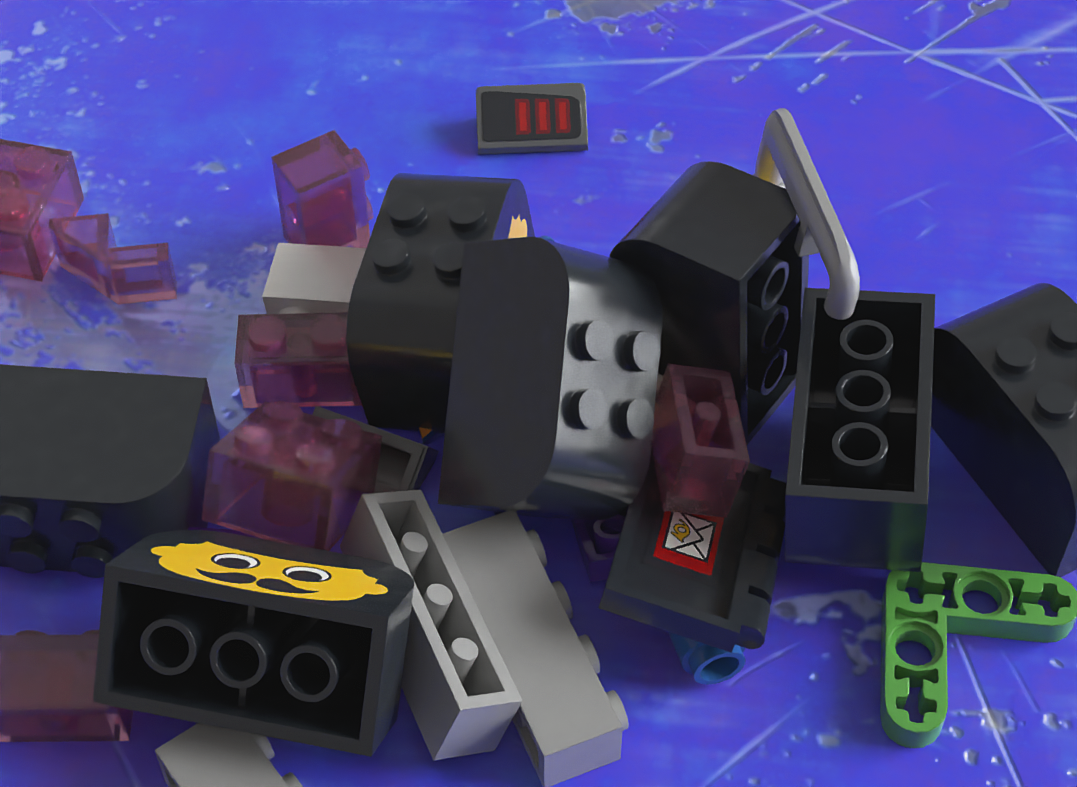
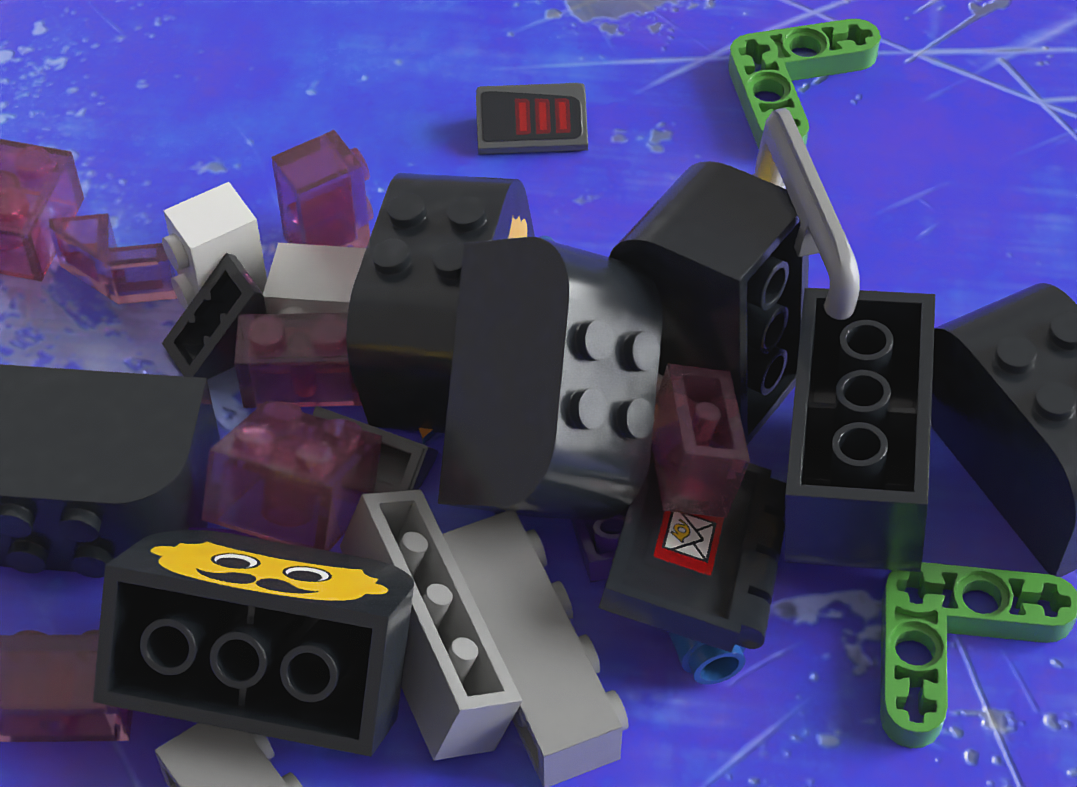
none -> white brick [162,182,267,310]
none -> black slope [162,253,273,380]
none -> bright green beam [728,19,881,149]

